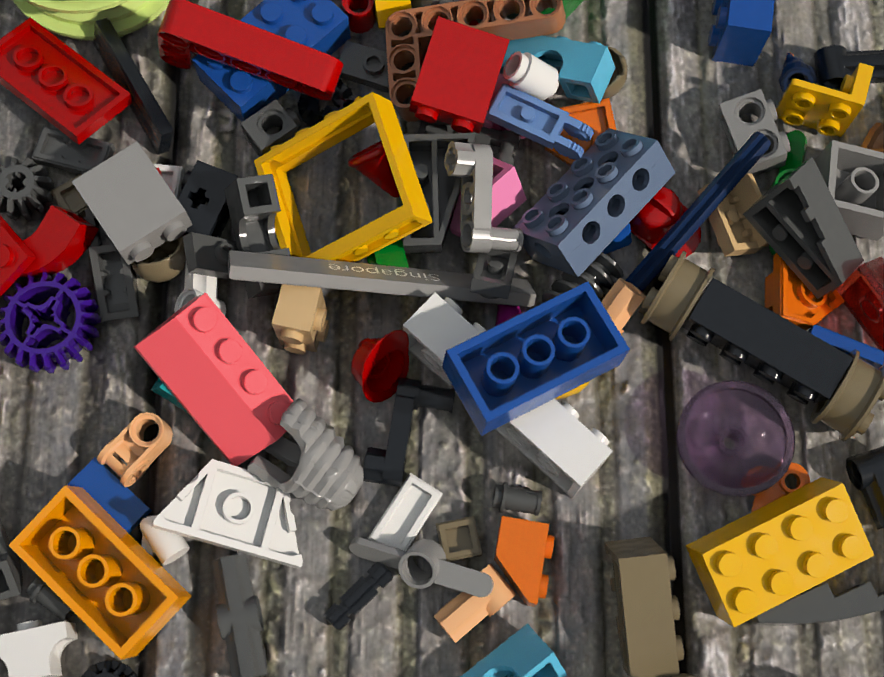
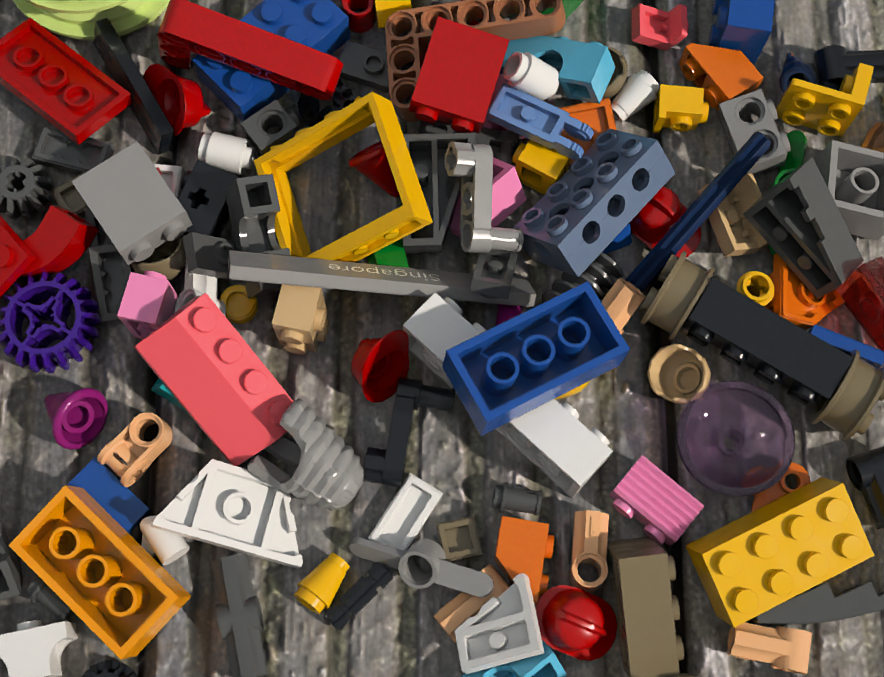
none -> magenta hat [44,388,108,450]
none -> bright pink brick [117,271,178,339]
none -> red piece [143,63,211,135]
none -> white brick [198,132,255,175]
none -> yellow tile [220,285,258,324]
none -> yellow cone [294,553,350,615]
none -> white wing [455,573,544,674]
none -> yellow brick [512,140,571,195]
none -> red piece [535,585,617,661]
none -> light nougat piece [569,510,609,593]
none -> bright pink brick [609,455,704,546]
none -> white cone [611,70,660,123]
none -> coral bracket [631,3,689,51]
none -> tan hair [647,344,711,405]
none -> yellow brick [653,84,709,133]
none -> orange slope [678,43,764,112]
none -> light nougat piece [727,622,812,675]
none -> yellow cone [736,271,775,306]

